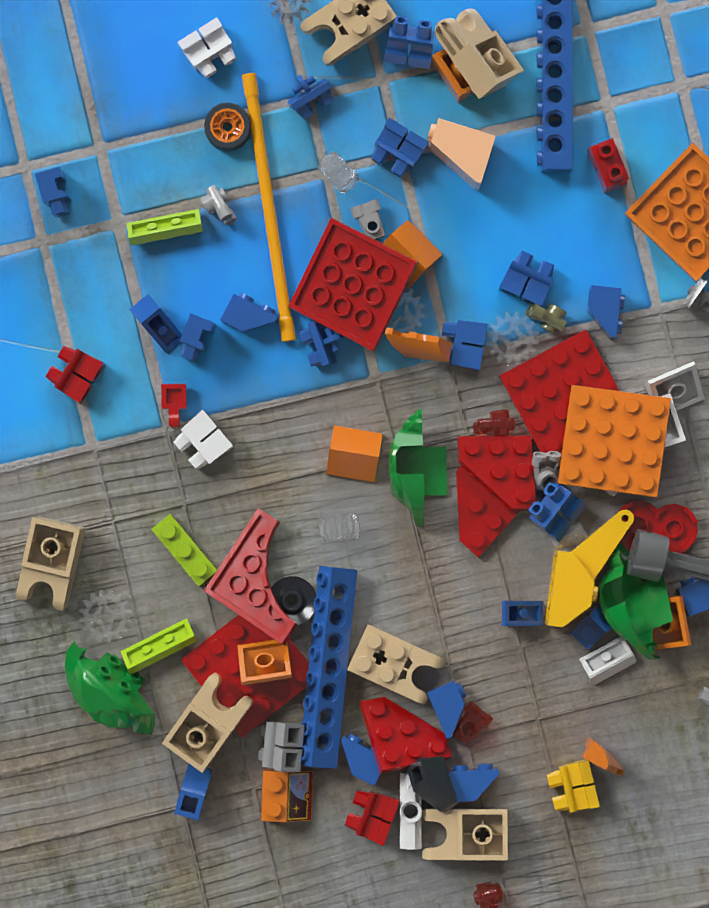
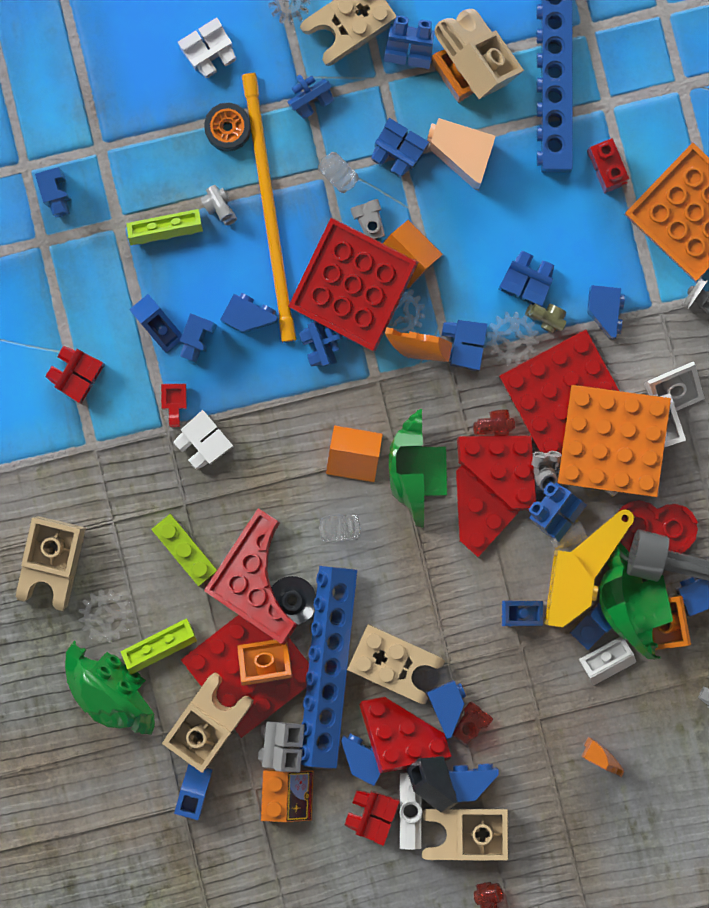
yellow hips [546,759,600,813] -> none

